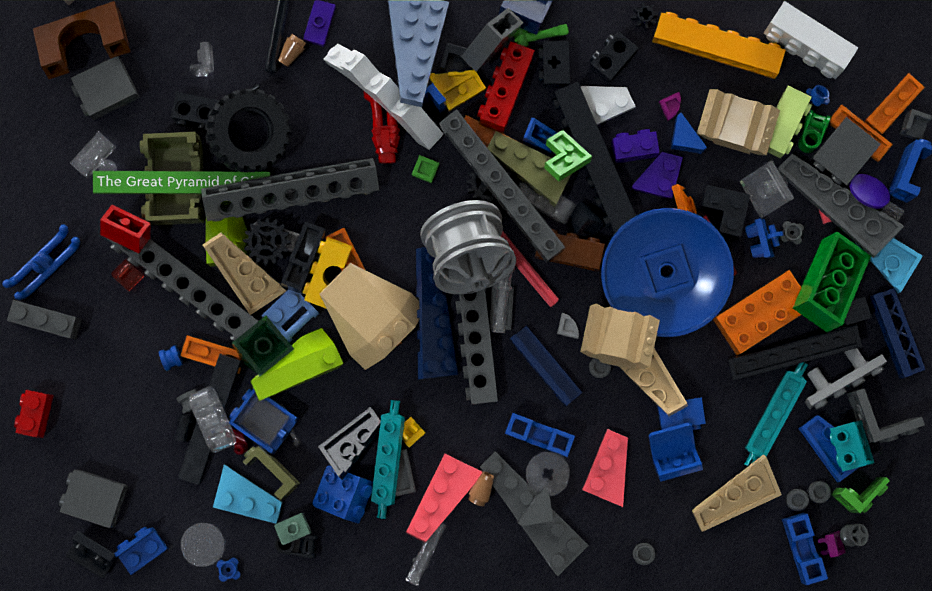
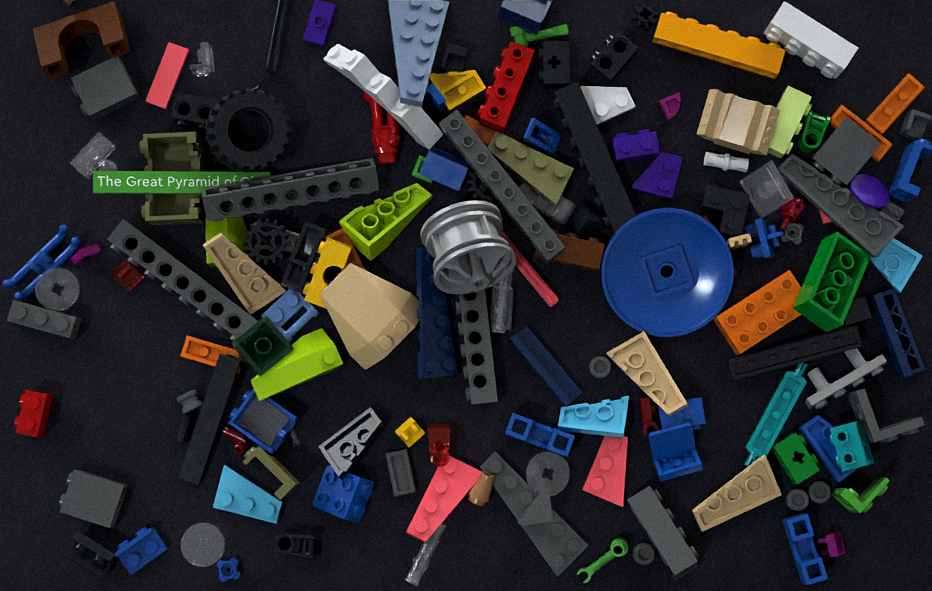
red brick [100,205,151,253] -> none
blue wheel [159,345,183,371] -> none
clear beam [189,386,236,453] -> none
sand green bracket [274,513,312,545] -> none
medium nougat cone [278,34,306,67] -> none
teal plate [371,400,405,519] -> none
dark grey brick [461,8,523,72] -> none
bright green plate [544,130,592,181] -> none
light grey tile [557,313,579,339] -> none
tan slope [580,304,660,370] -> none
blue slope [671,113,707,154] -> none
orange tile [672,184,697,214] -> none
blue plate [806,85,830,106] -> none
dark grey wheel [840,524,869,547] -> none
none -> clear plate [35,268,80,311]
none -> magenta tile [71,244,101,265]
none -> coral tile [146,42,190,110]
none -> lime wedge [339,183,432,261]
none -> blue panel [420,147,470,191]
none -> clear red piece [428,424,450,467]
none -> medium azure wing [558,396,629,438]
none -> bright green brick [577,537,629,583]
none -> dark grey wedge [627,486,699,582]
none -> dark red plate [639,397,660,436]
none -> white pin [703,152,749,172]
none -> tan tile [726,234,752,250]
none -> green brick [771,433,820,484]
none -> dark red piece [780,197,805,231]

